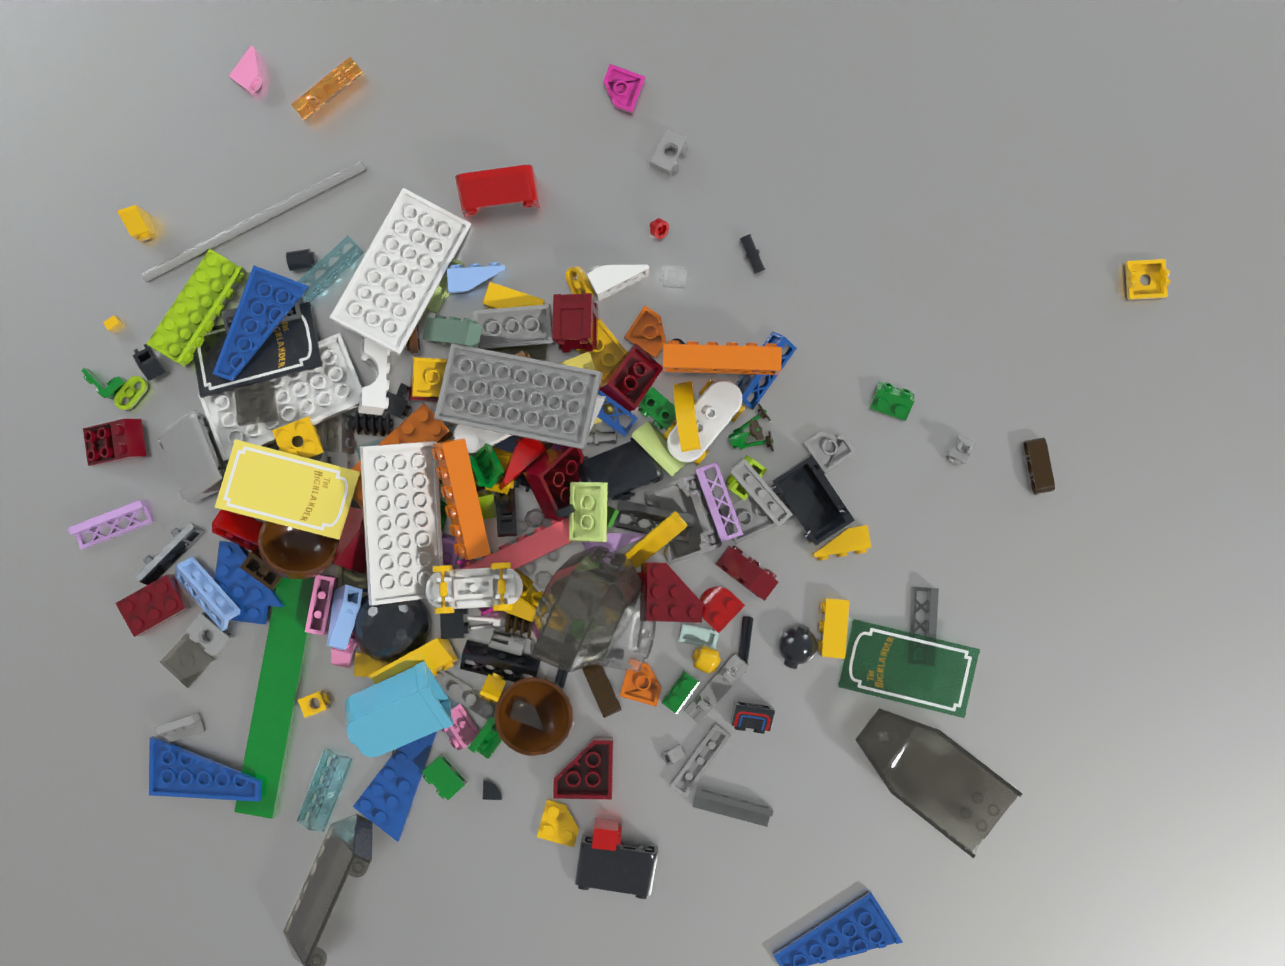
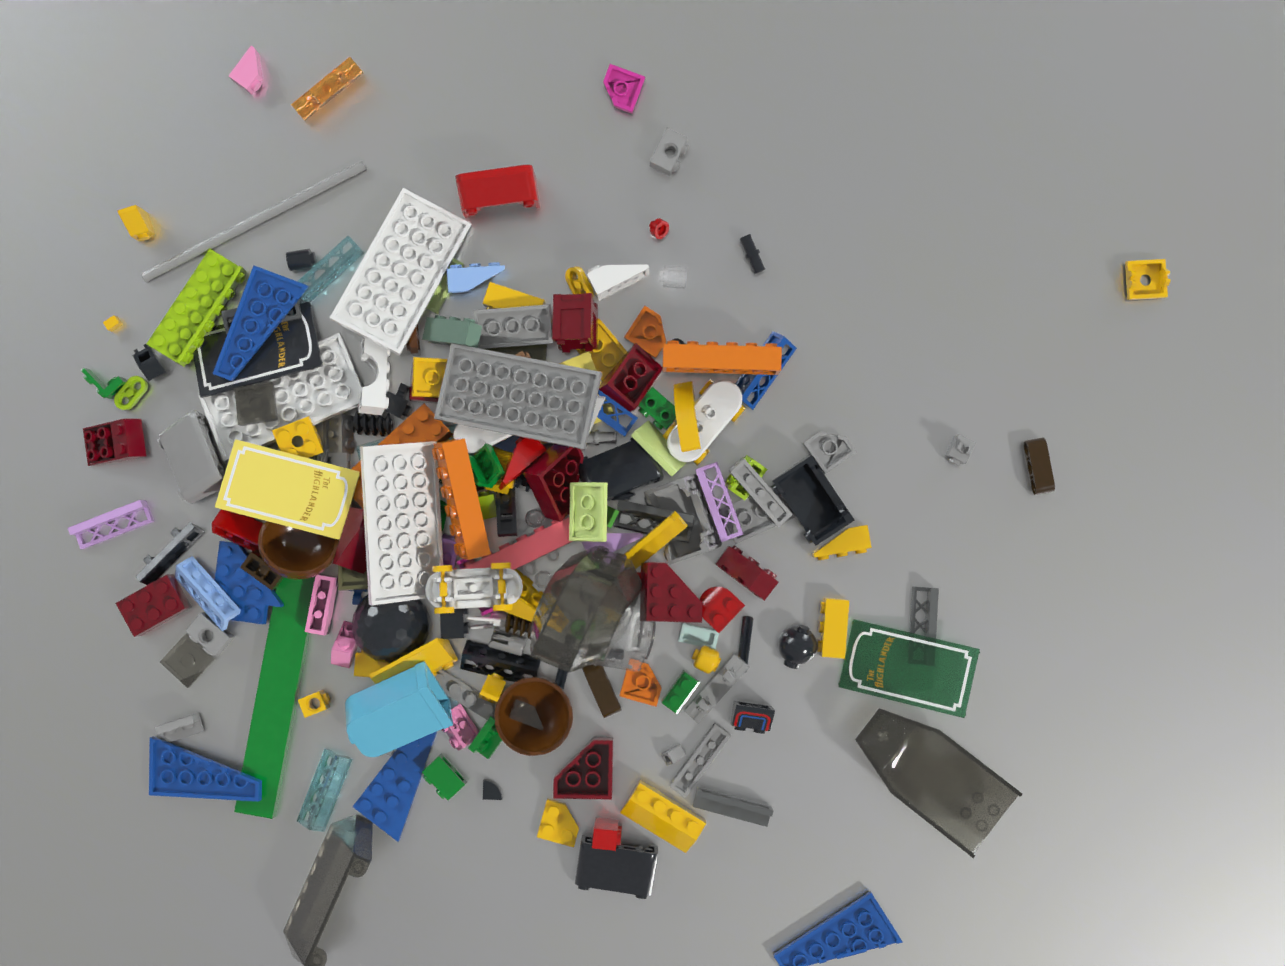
light blue slope [327,585,363,650] -> none
black tile [555,504,575,518] -> none
plant [728,403,774,452] -> none
green bracket [870,382,915,421] -> none
none -> yellow slope [620,779,706,853]

